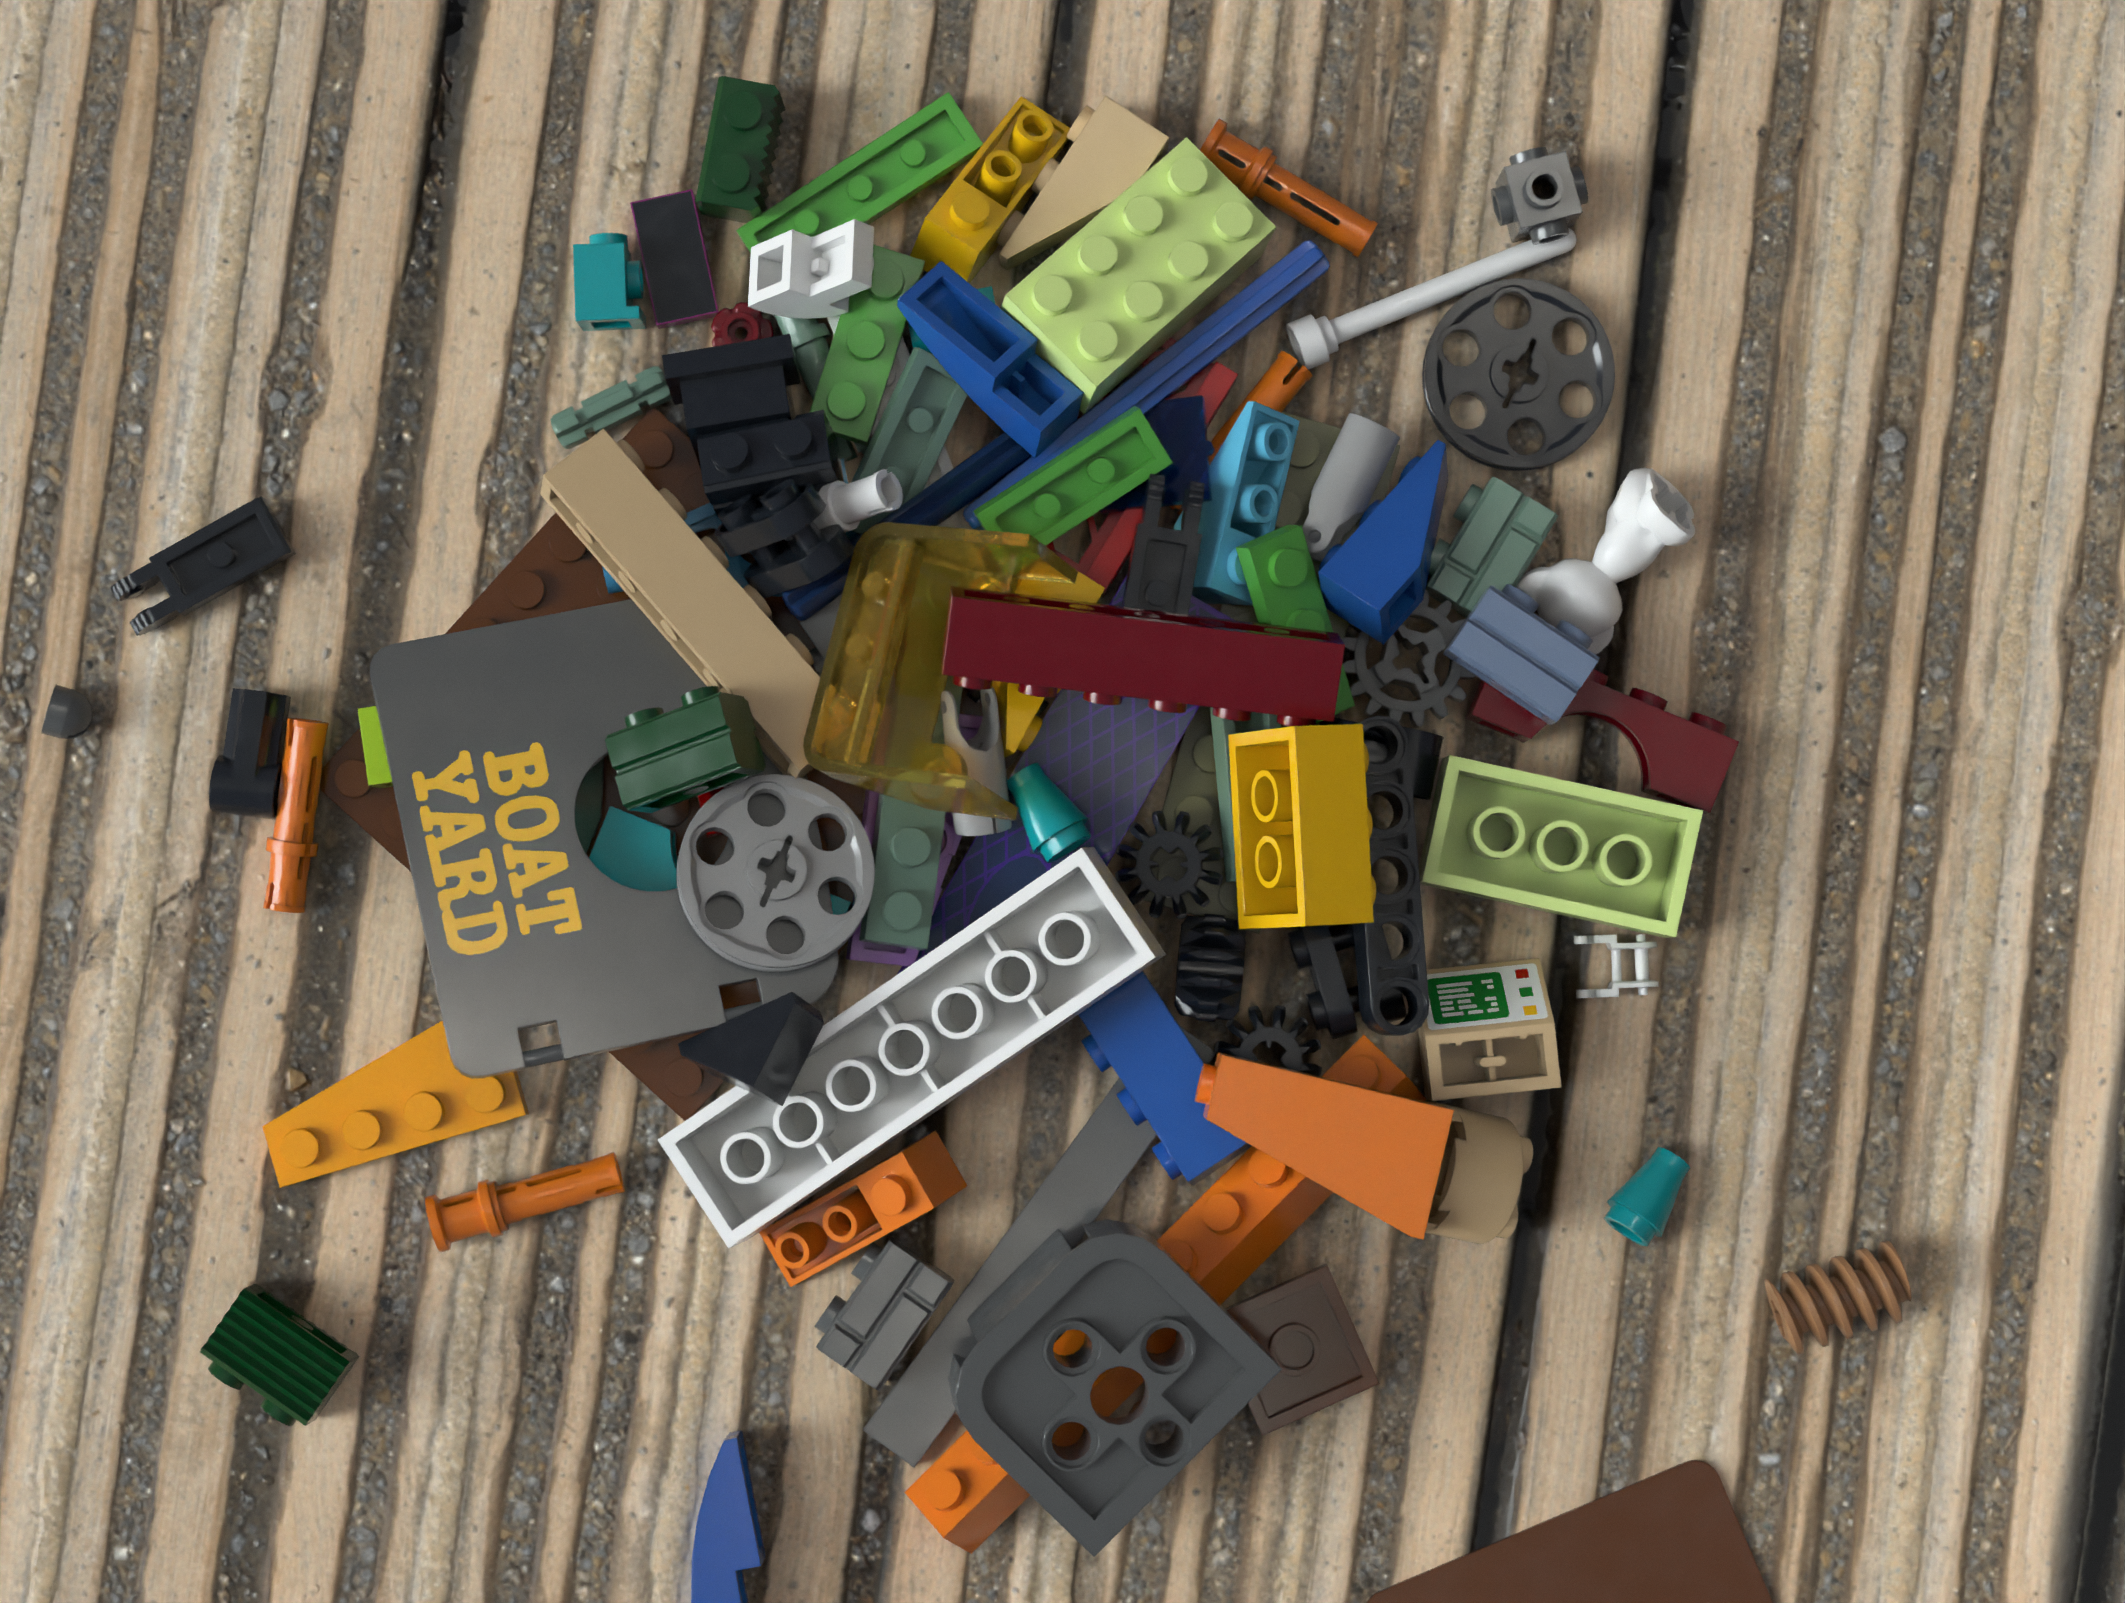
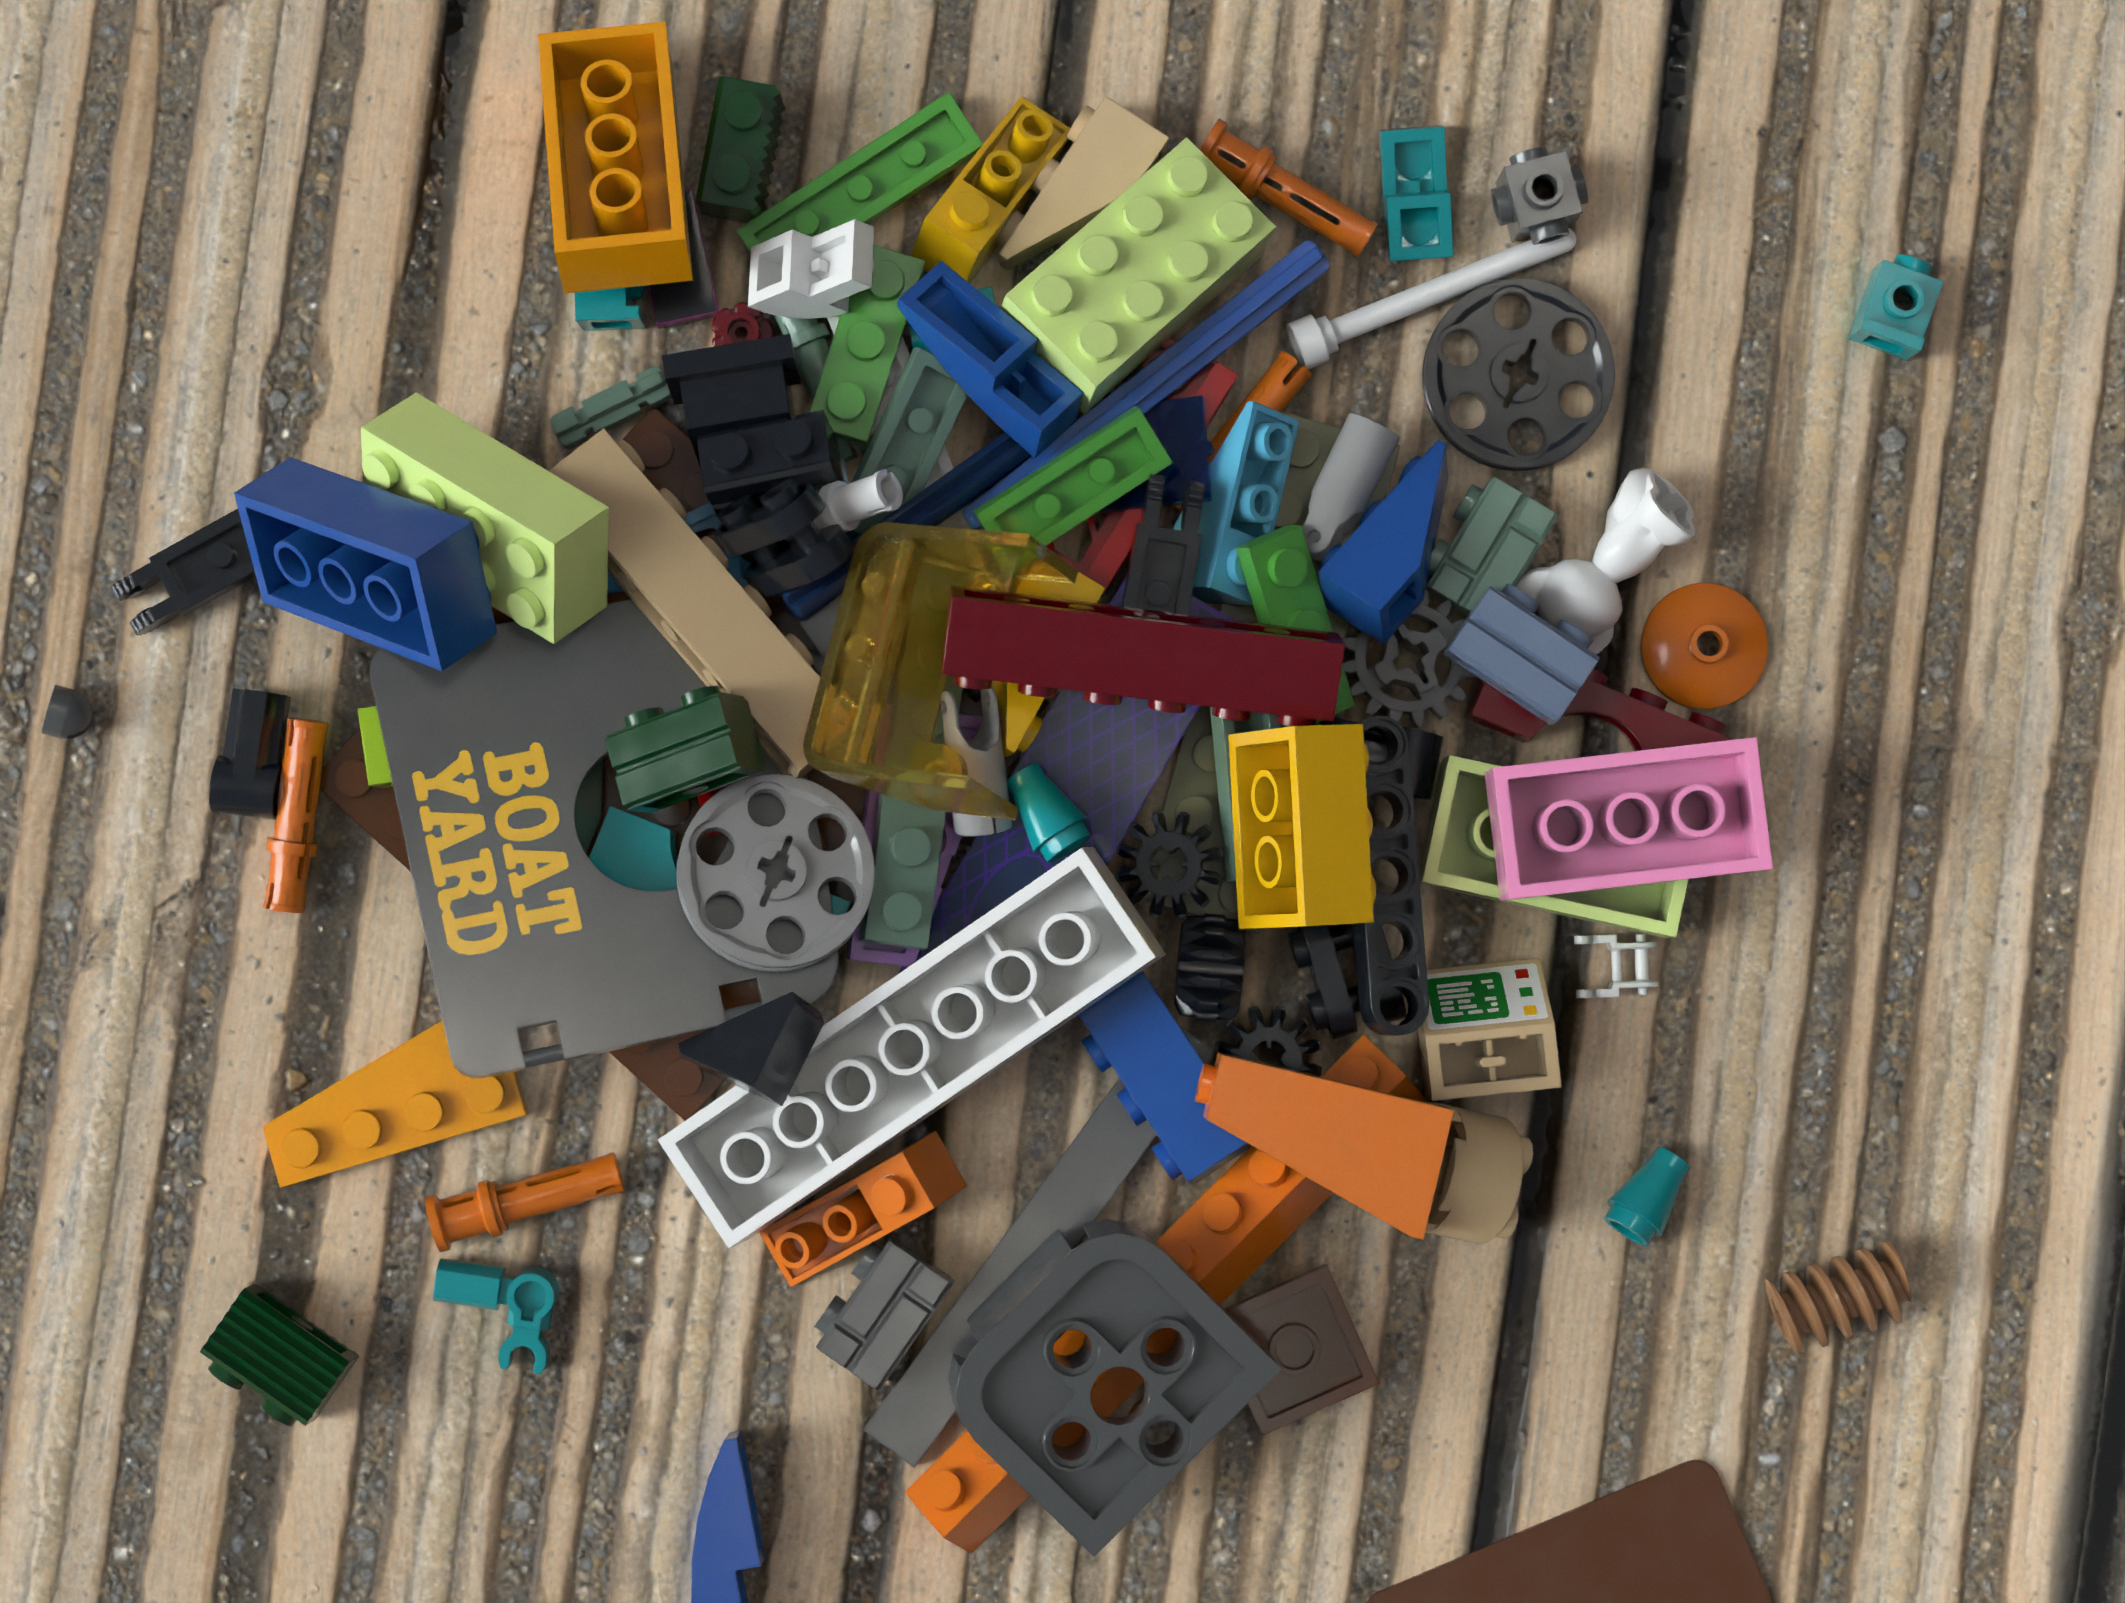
none -> blue brick [234,457,497,671]
none -> yellowish green brick [361,392,609,644]
none -> teal bar [433,1258,559,1374]
none -> light orange brick [538,21,693,294]
none -> teal slope [1378,125,1453,261]
none -> bright pink brick [1484,737,1773,901]
none -> orange dish [1640,583,1768,710]
none -> teal brick [1848,254,1944,360]

